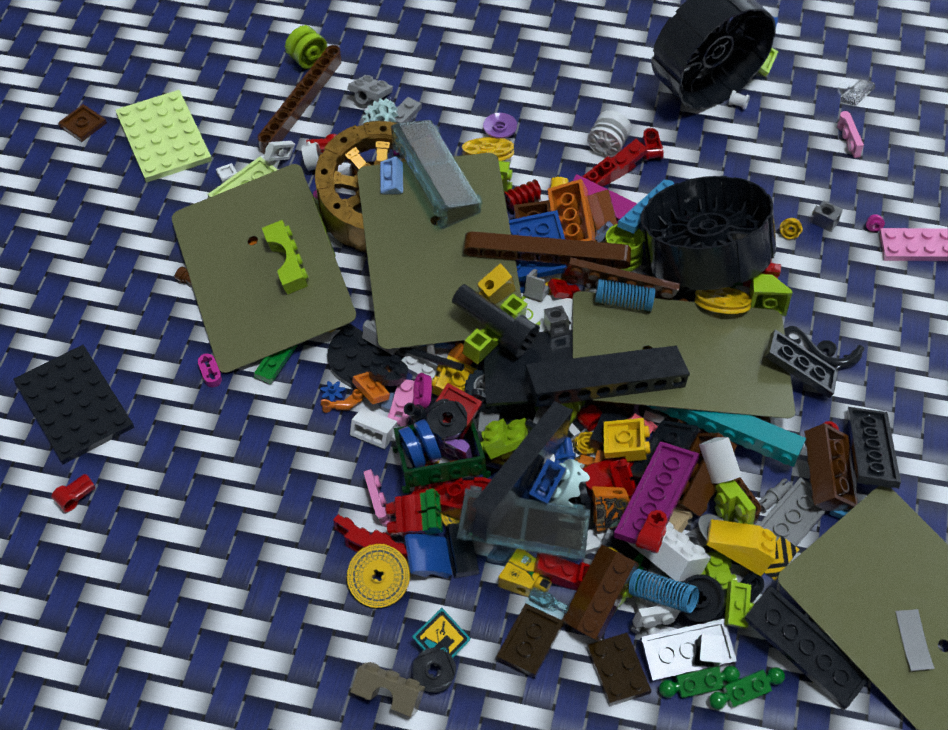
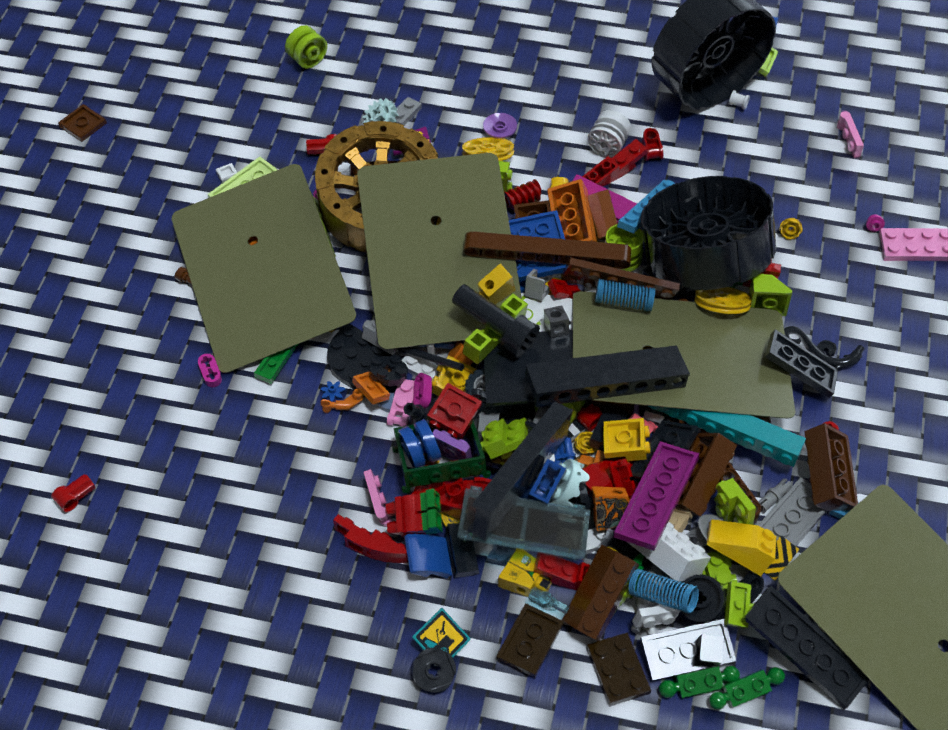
black plate [13,345,135,465] -> none
yellowish green plate [115,90,212,183] -> none
reddish brown beam [258,45,342,154] -> none
white plate [261,141,295,169] -> none
lime arch [262,220,309,295] -> none
white piece [302,141,322,171] -> none
light grey plate [347,75,393,104] -> none
yellow piece [347,544,410,608] -> none
white brick [350,408,397,449] -> none
dark tan arch [351,662,425,717] -> none
light blue slope [380,156,403,194] -> none
windscreen [391,120,483,230] -> none
black plate [427,399,467,440] -> none
sand blue tile [595,221,613,242] -> none
red piece [636,510,667,554] -> none
white brick [699,437,742,483] -> none
flat silver brick [812,200,843,232] -> none
clear plate [837,79,875,106] -> none
black plate [847,406,901,489] -> none
light grey sticker [895,609,935,671] -> none

